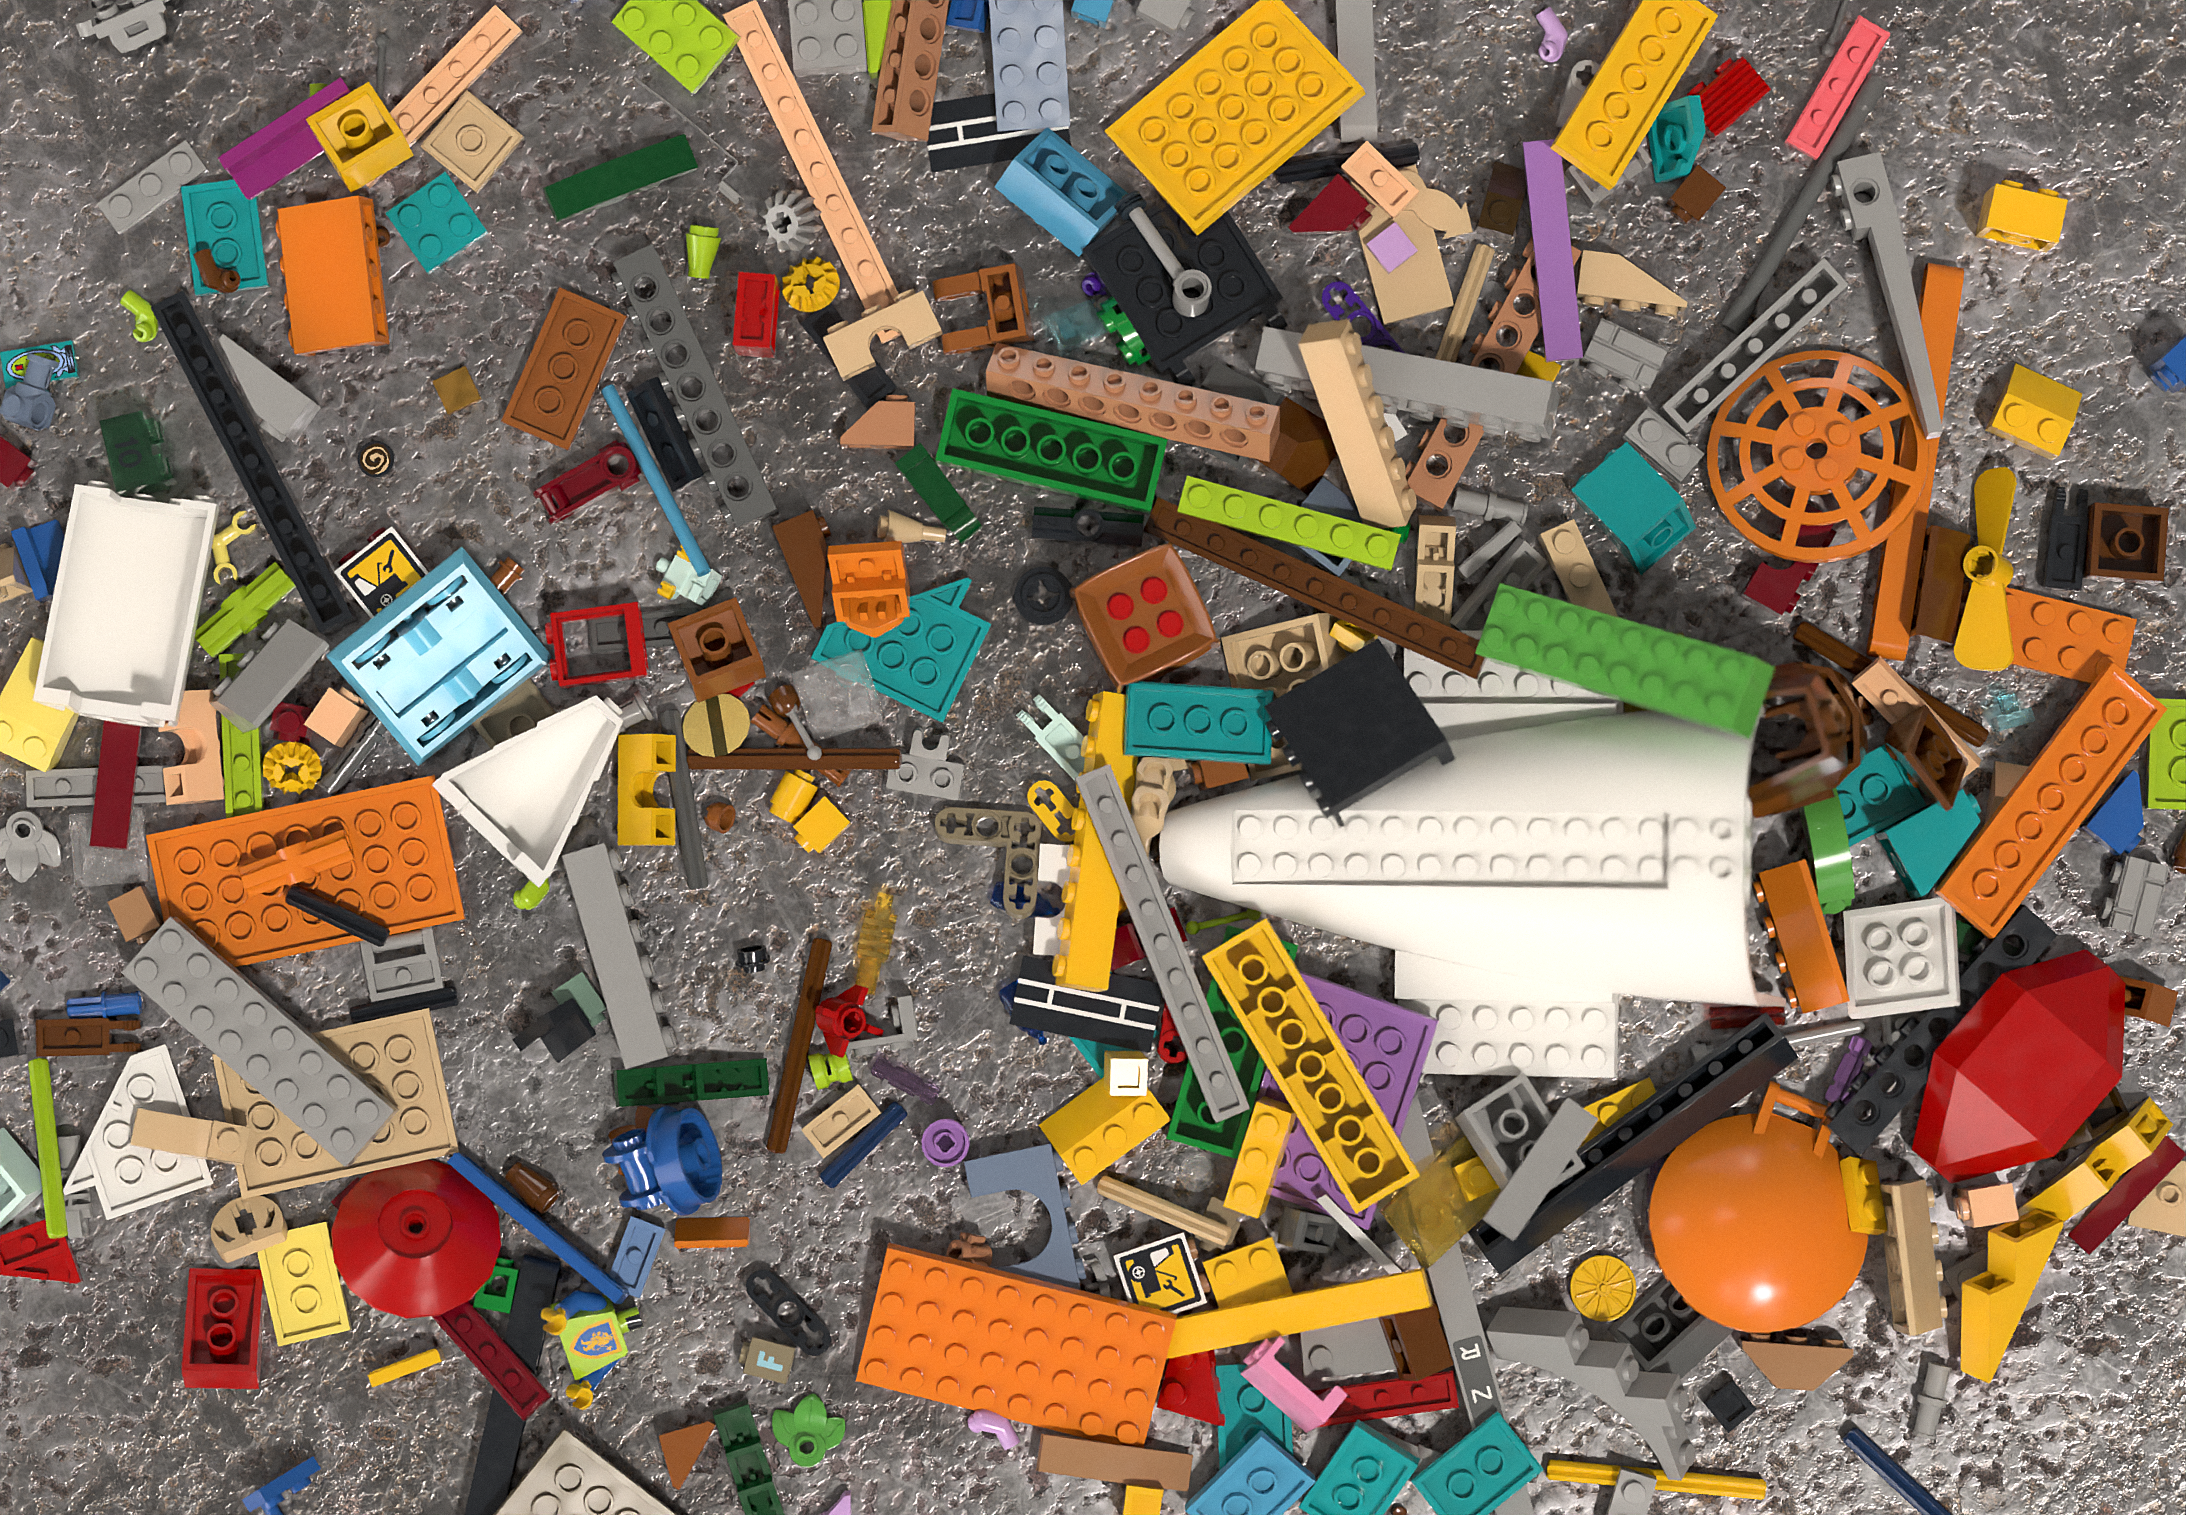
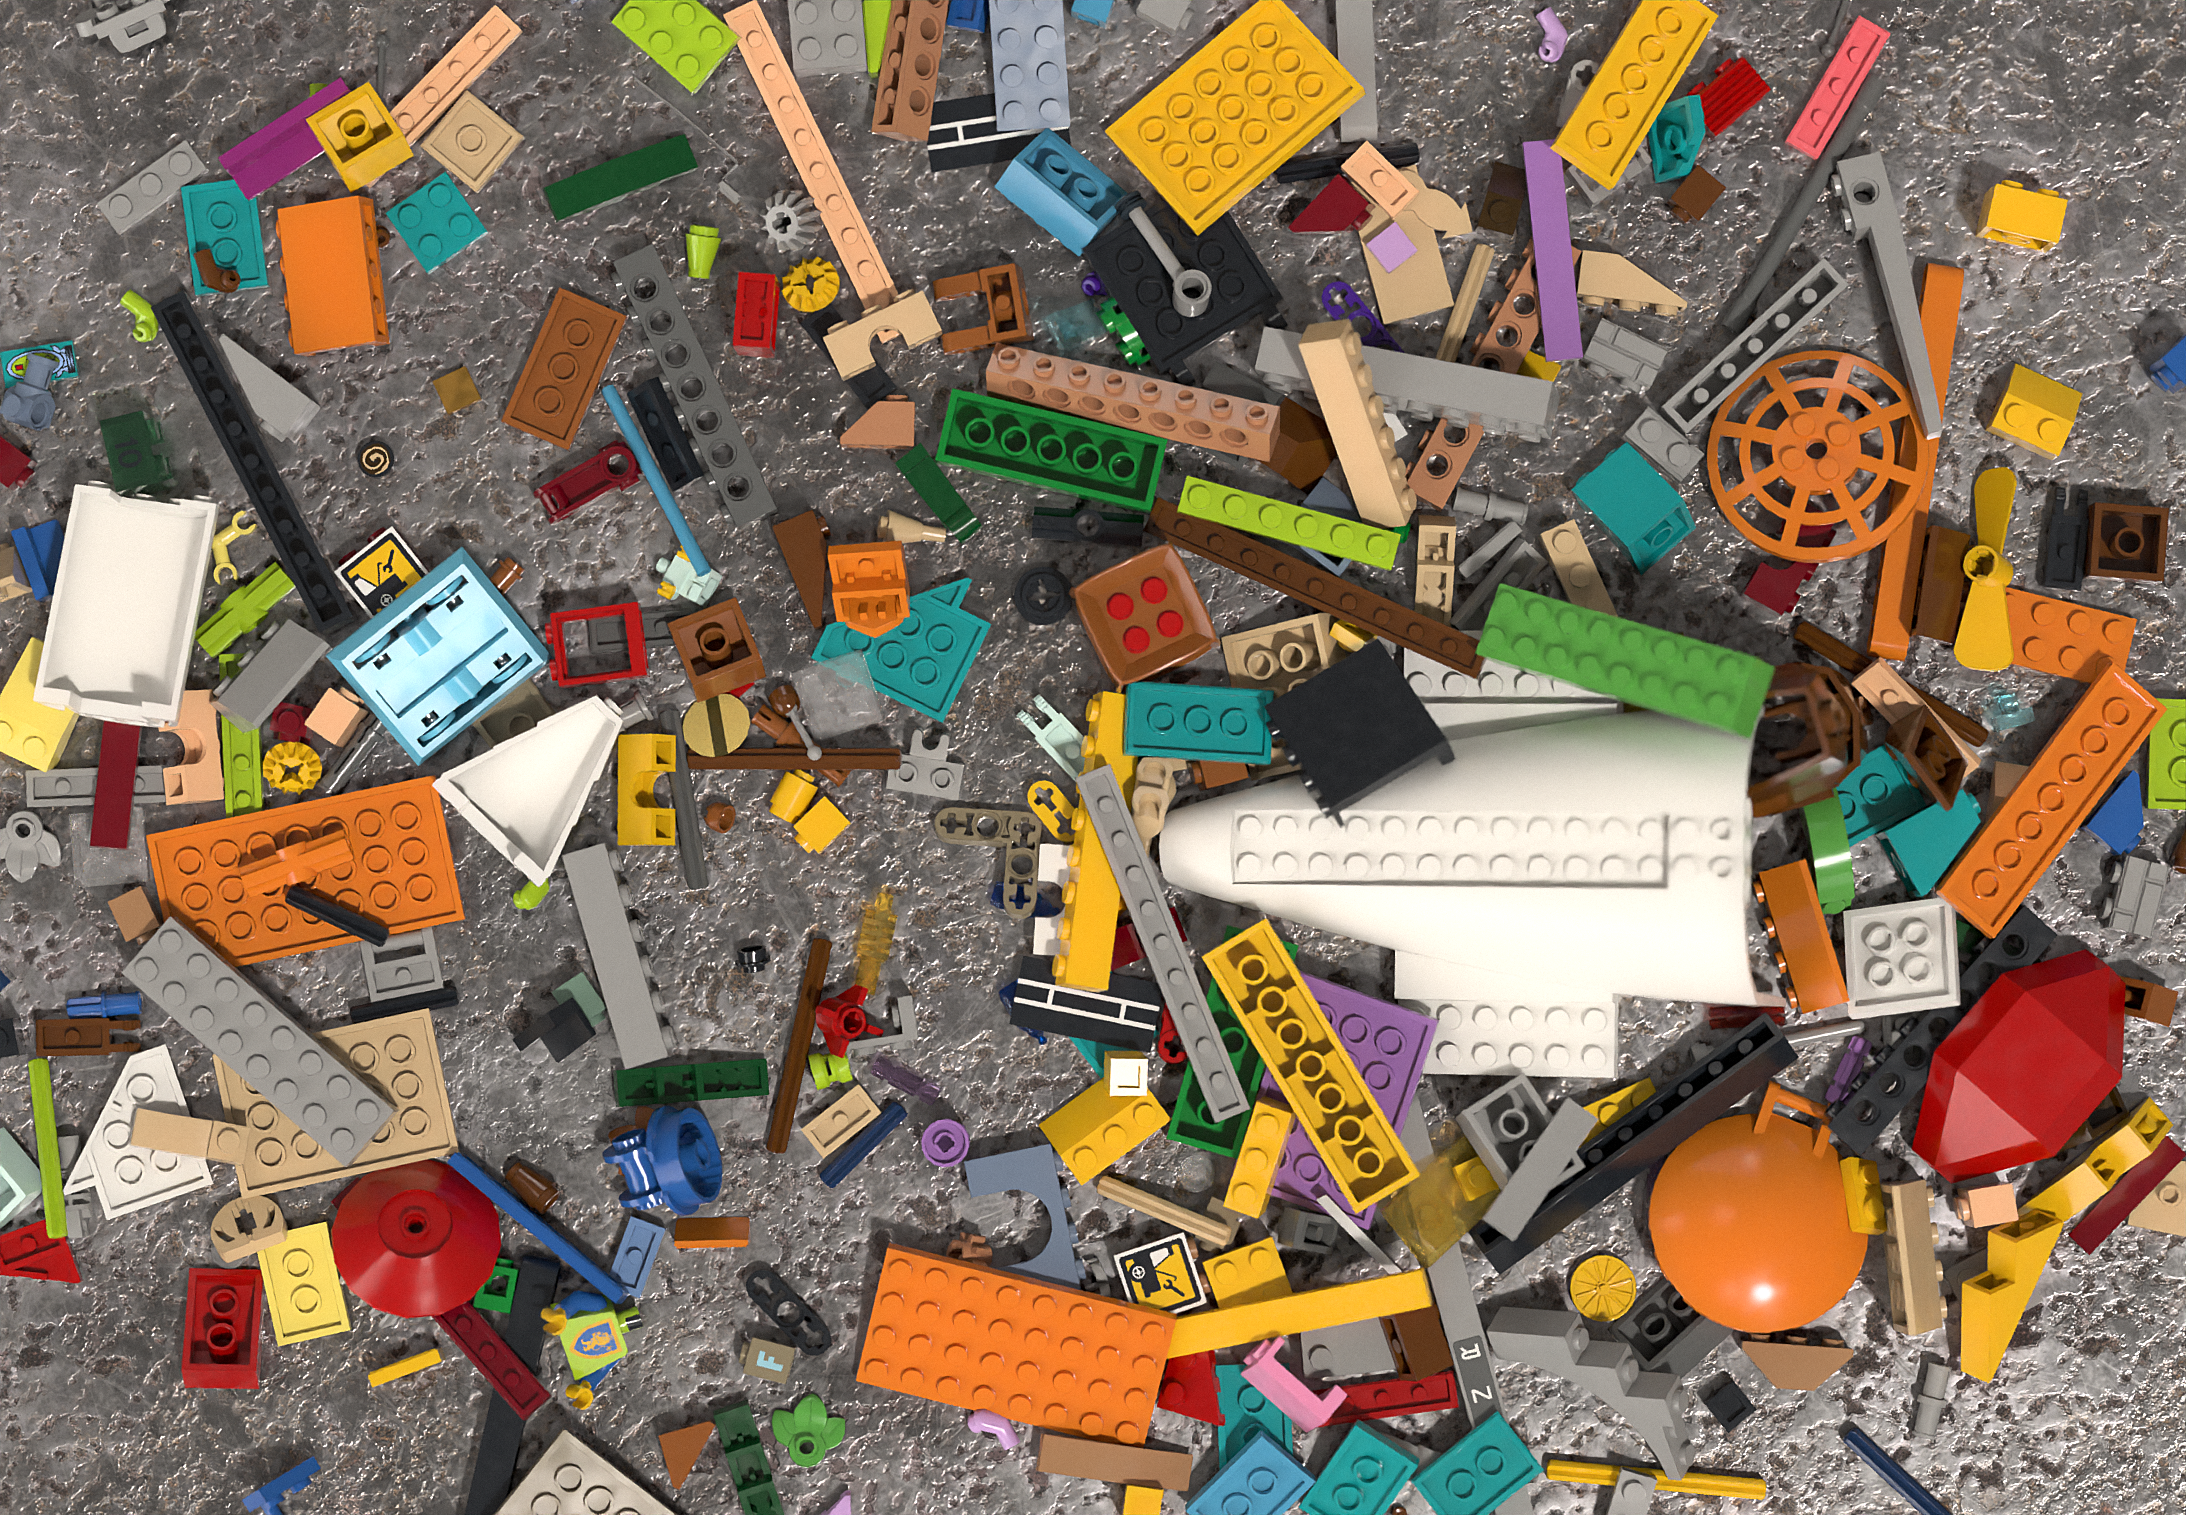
lime hinge [1186,908,1261,935] -> none

